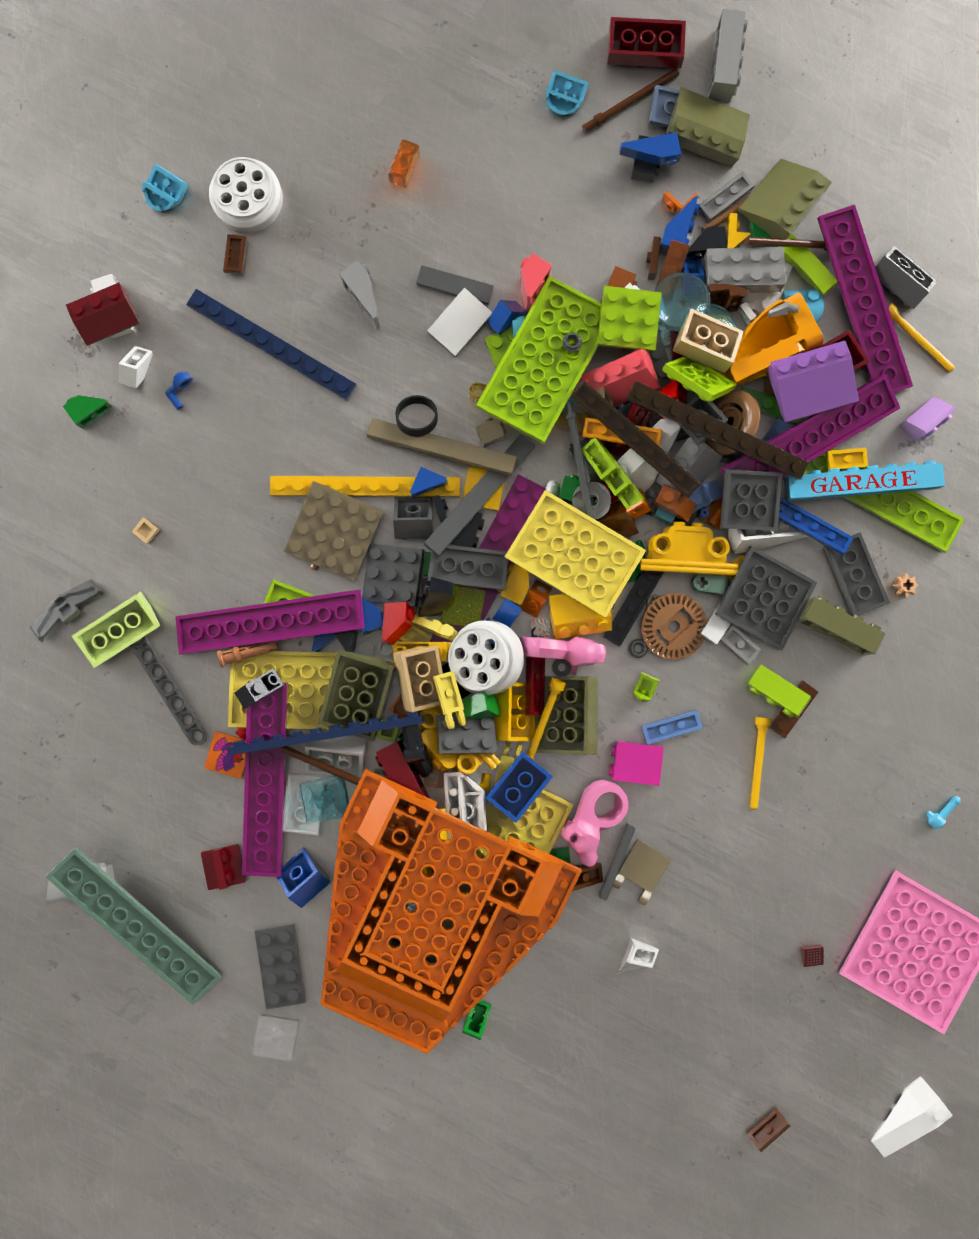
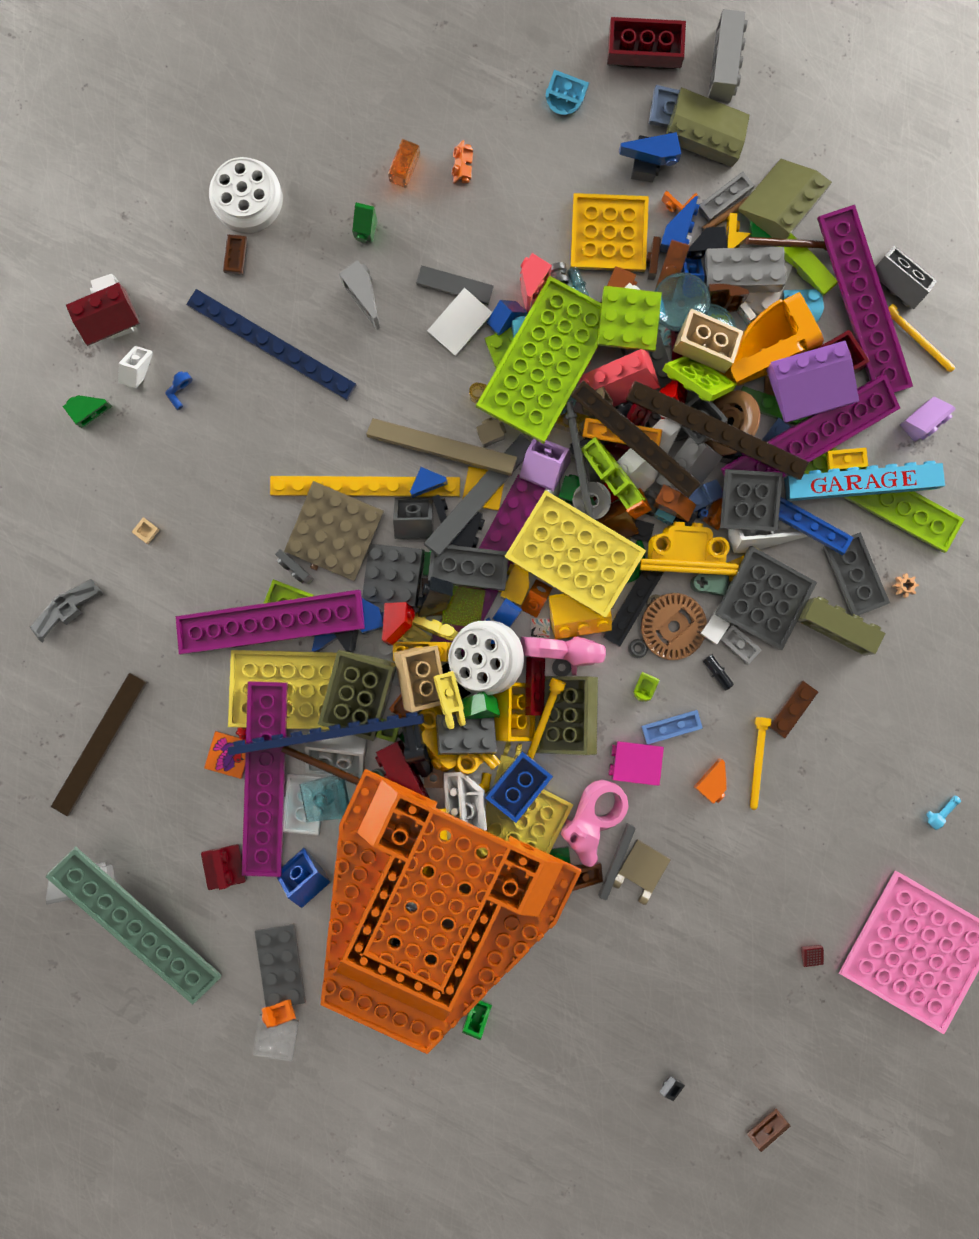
yellowish green slope [72,591,160,668] -> none
dark grey beam [130,635,207,745] -> none
medium azure slope [142,164,189,211] -> none
nougat pin [217,642,278,668] -> none
black slope [235,668,284,709] -> none
black tyre [395,395,438,437] -> none
dark grey plate [562,333,582,352] -> none
reddish brown bar [582,68,679,132] -> none
white slope [617,938,659,974] -> none
lime brick [748,665,811,718] -> none
light grey bar [767,301,799,317] -> none
white wedge [871,1076,953,1158] -> none
none -> dark brown tile [51,673,147,816]
none -> orange bracket [262,999,296,1028]
none -> dark grey plate [275,549,314,584]
none -> green slope [352,202,378,243]
none -> orange hinge [452,140,473,184]
none -> lavender slope [520,439,571,491]
none -> dark grey wheel [551,262,569,285]
none -> clear light blue axle [567,267,589,296]
none -> yellow plate [570,193,649,272]
none -> black plate [631,519,654,543]
none -> black plate [659,1076,685,1101]
none -> orange slope [694,759,727,804]
none -> black axle [703,654,734,691]

